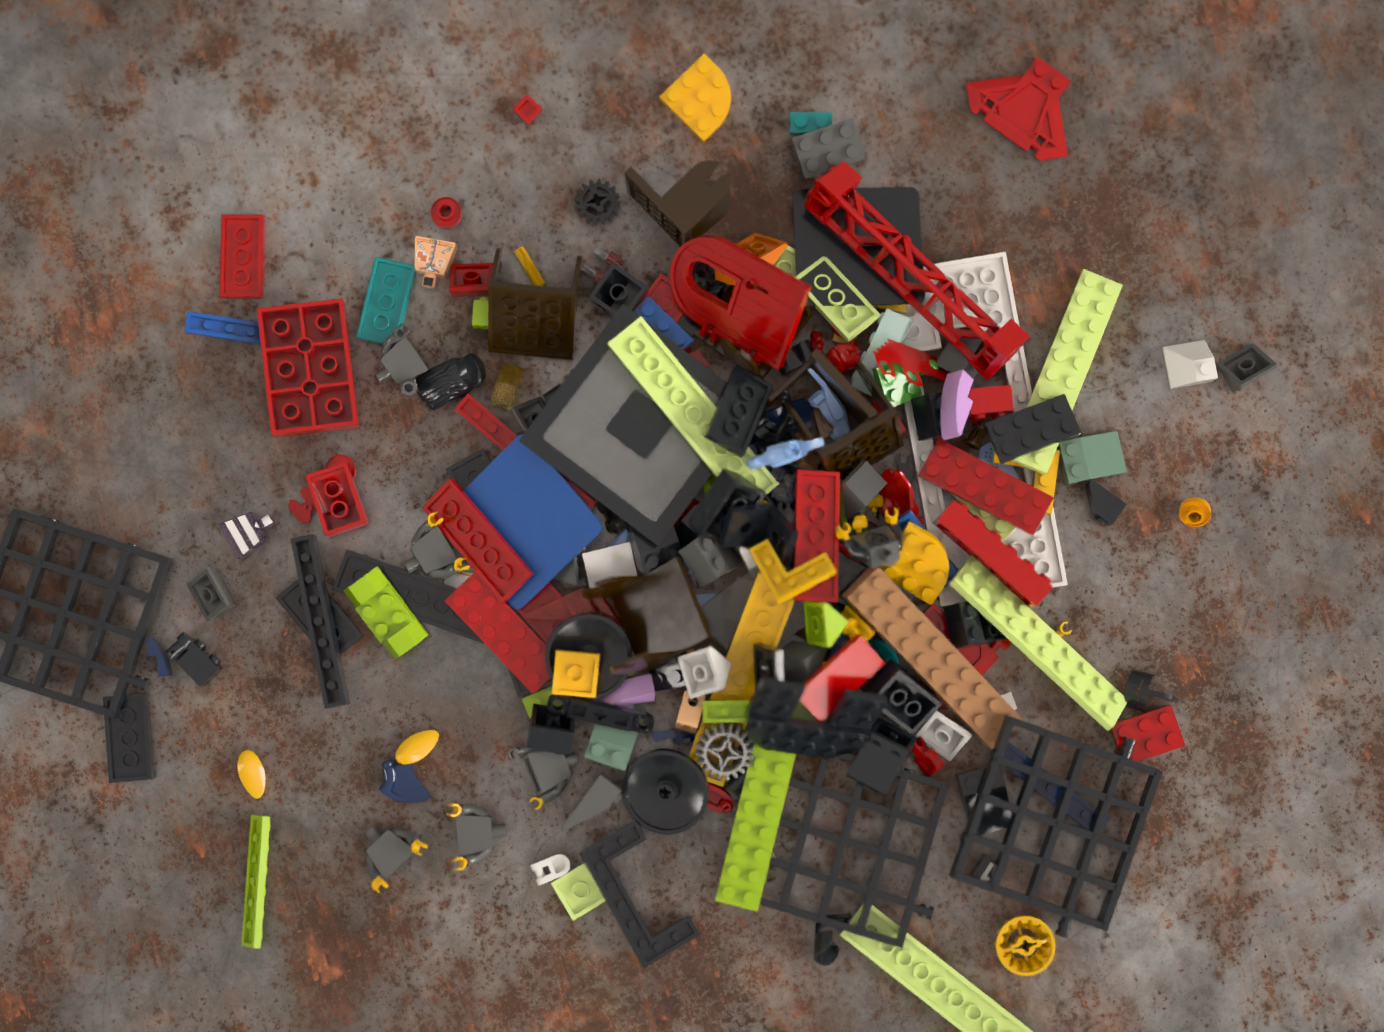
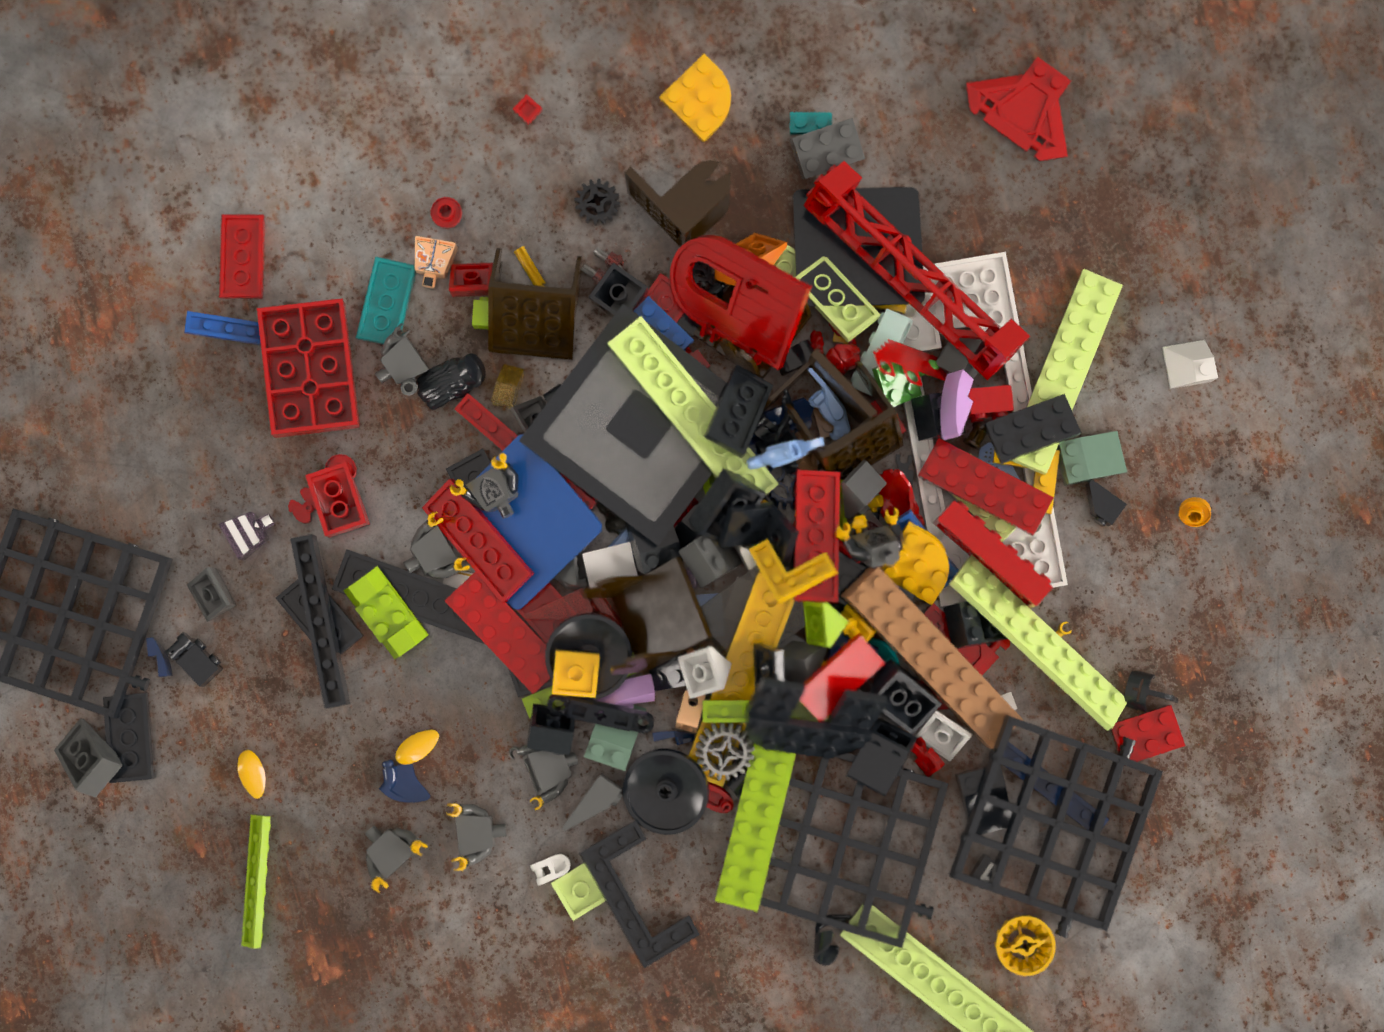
dark grey slope [1217,343,1278,393] -> none
none -> dark grey slope [54,718,122,798]
none -> torso [450,453,519,519]

